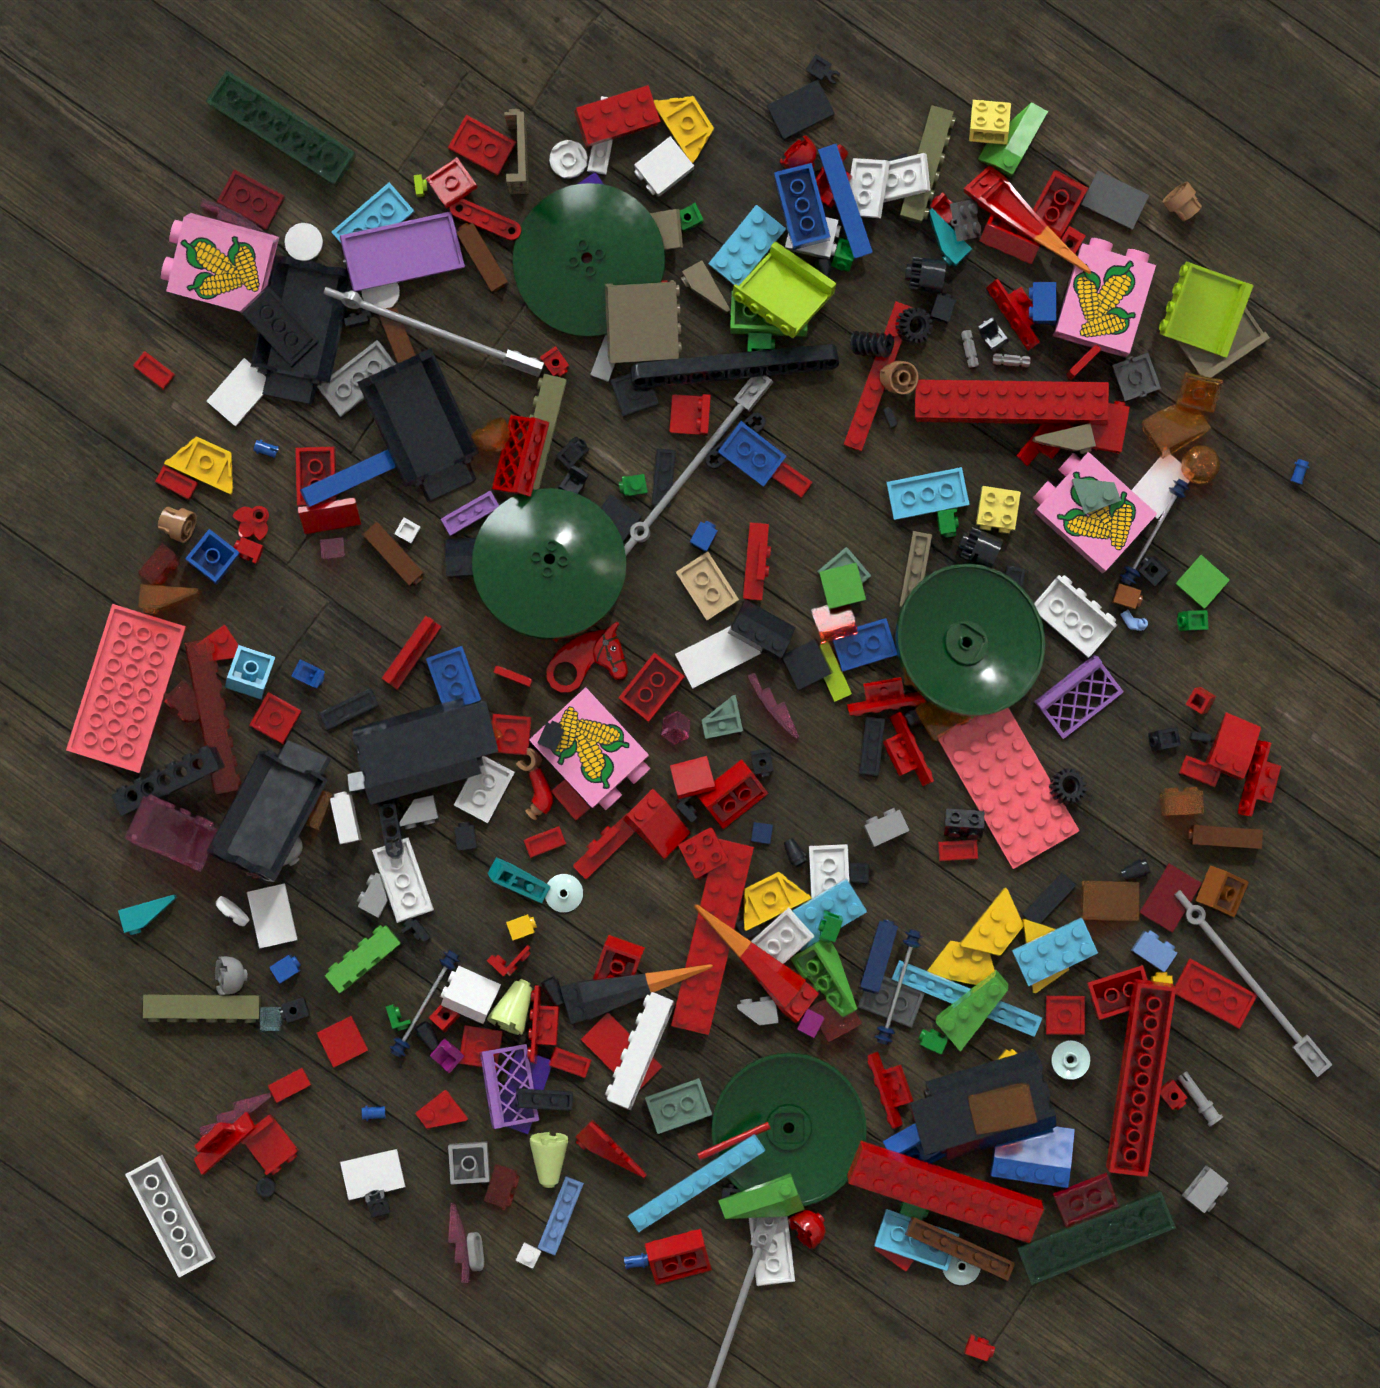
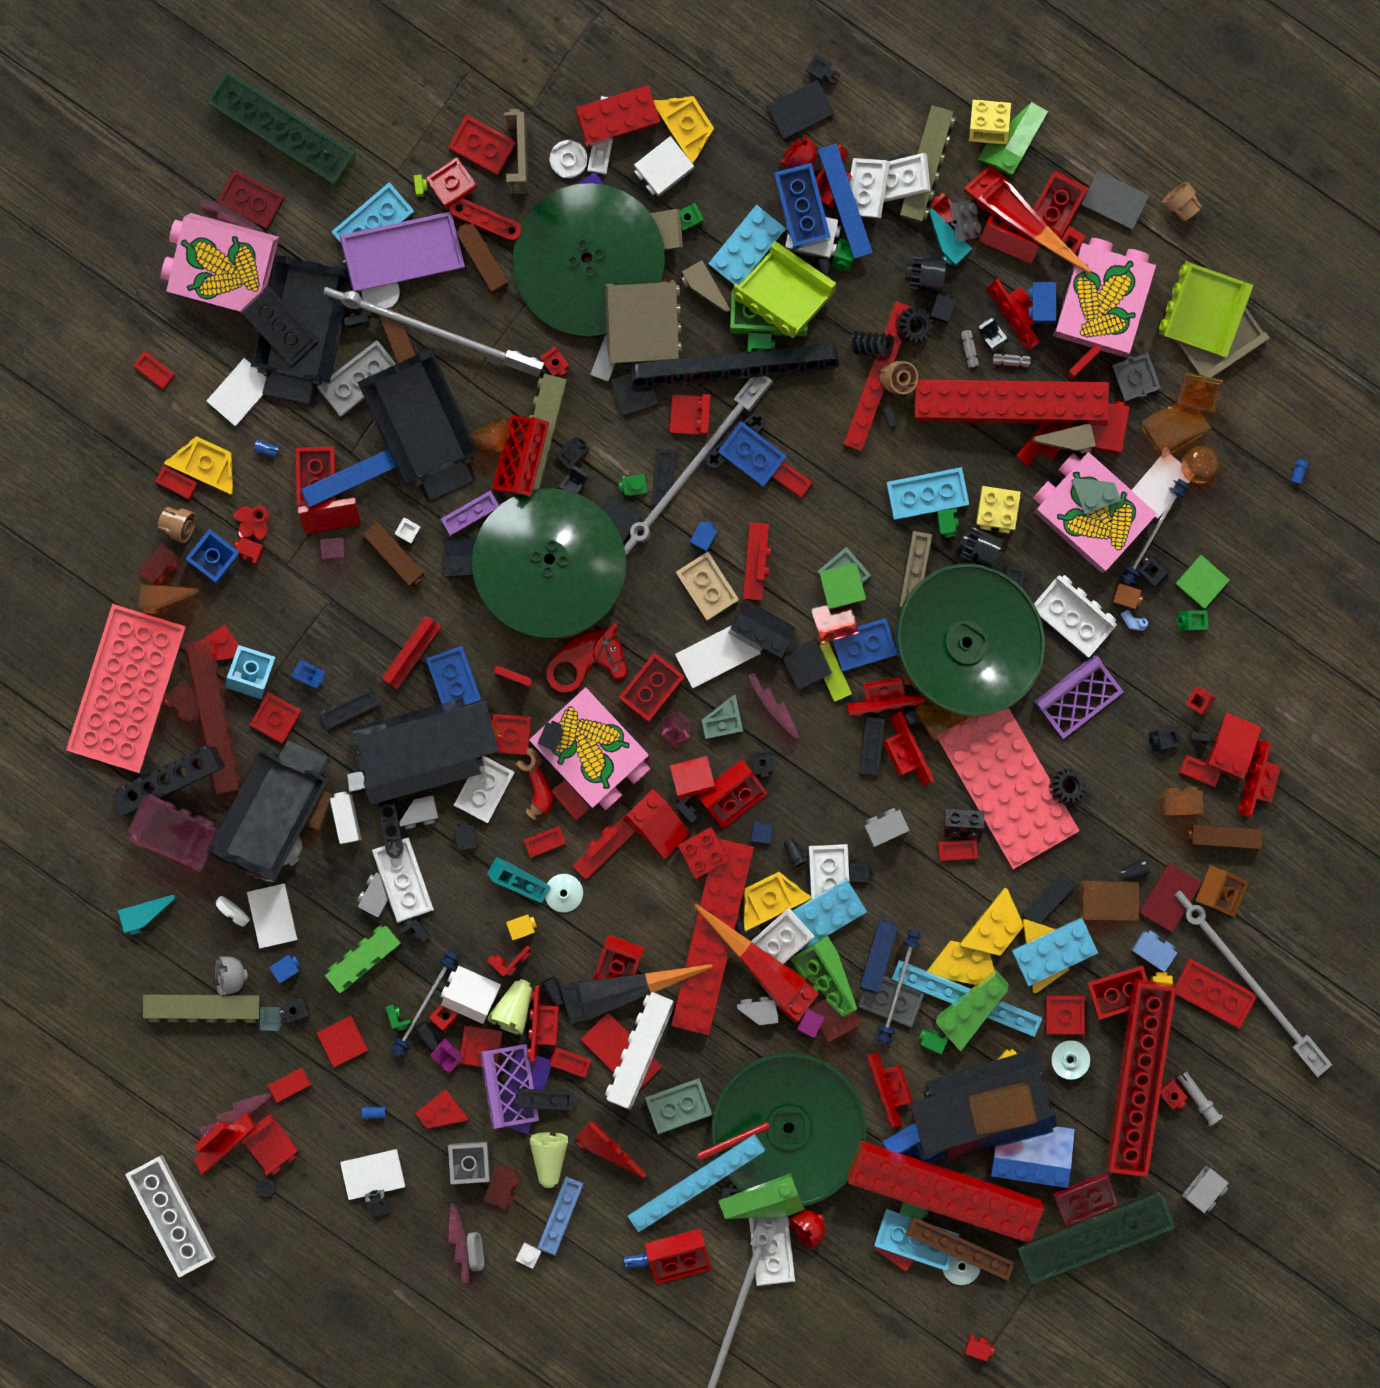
white tile [285,223,323,261] -> none
green brick [818,910,843,943] -> none

